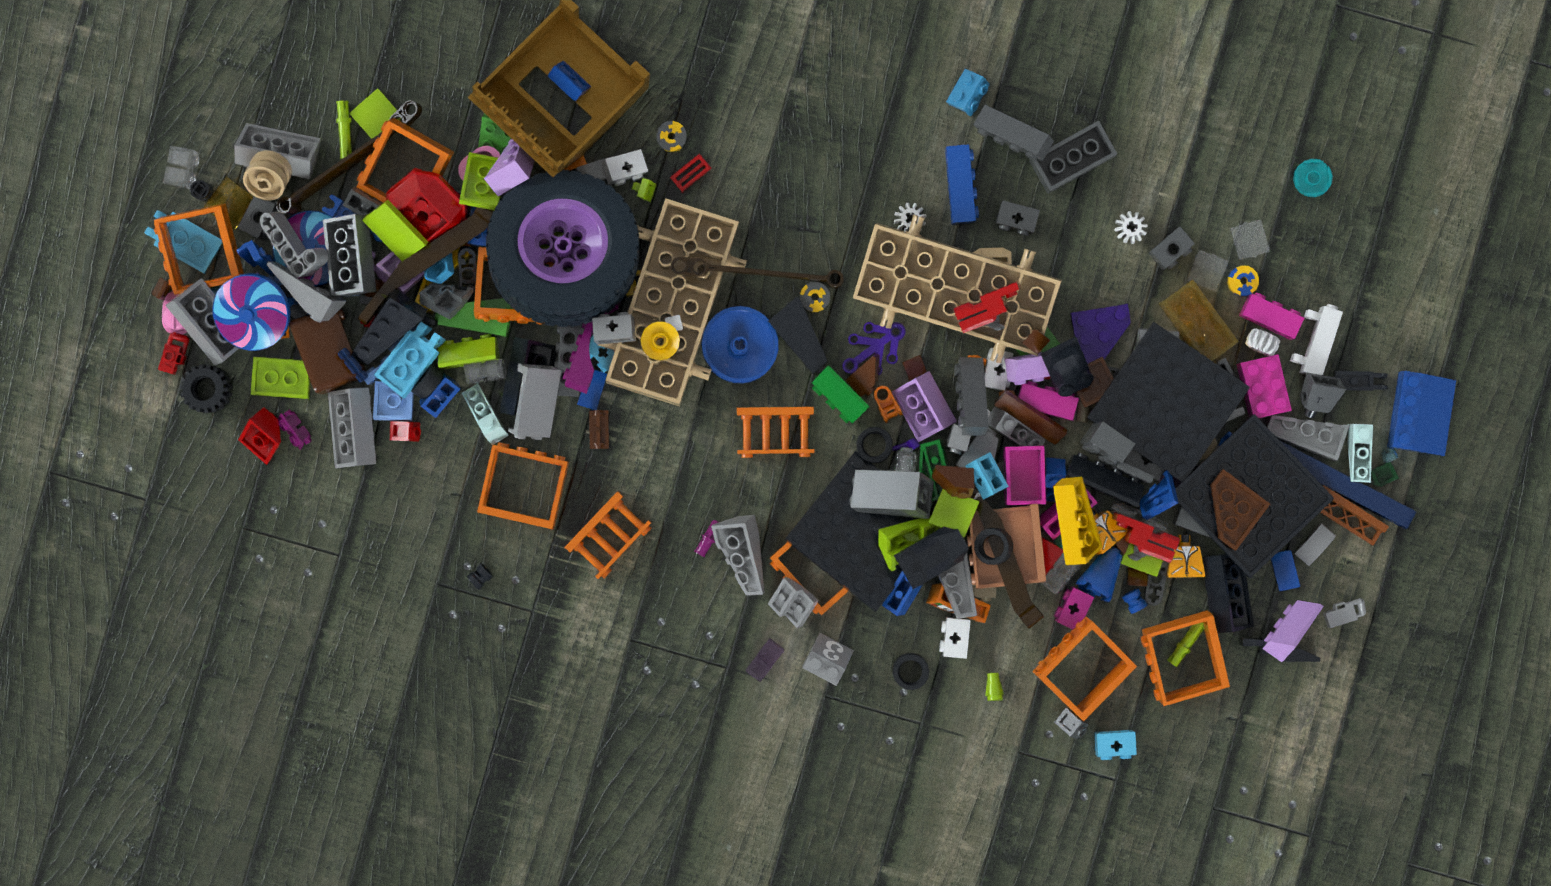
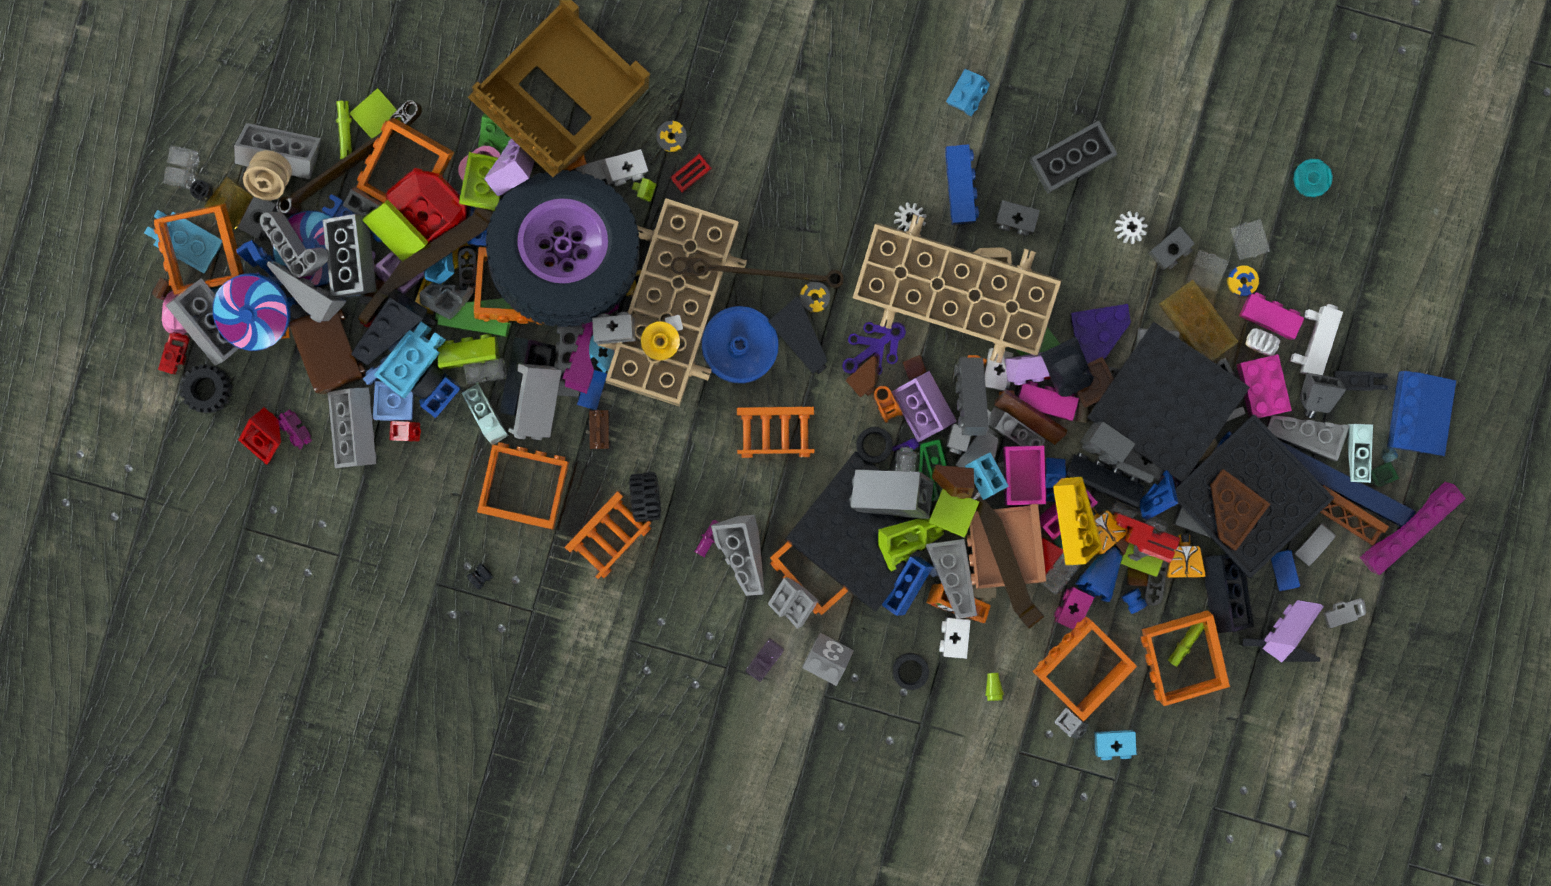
lime tile [251,357,310,399] -> none
dark blue axle [338,348,368,382] -> none
blue slope [548,61,591,101] -> none
green slope [812,365,869,424] -> none
black slope [894,526,969,589] -> none
red plate [954,281,1020,334] -> none
dark grey brick [973,105,1054,161] -> none
black tyre [974,528,1013,565] -> none
reddish brown slope [1022,328,1050,355] -> none
none -> black tyre [629,472,661,522]
none -> magenta arch [1359,482,1466,575]

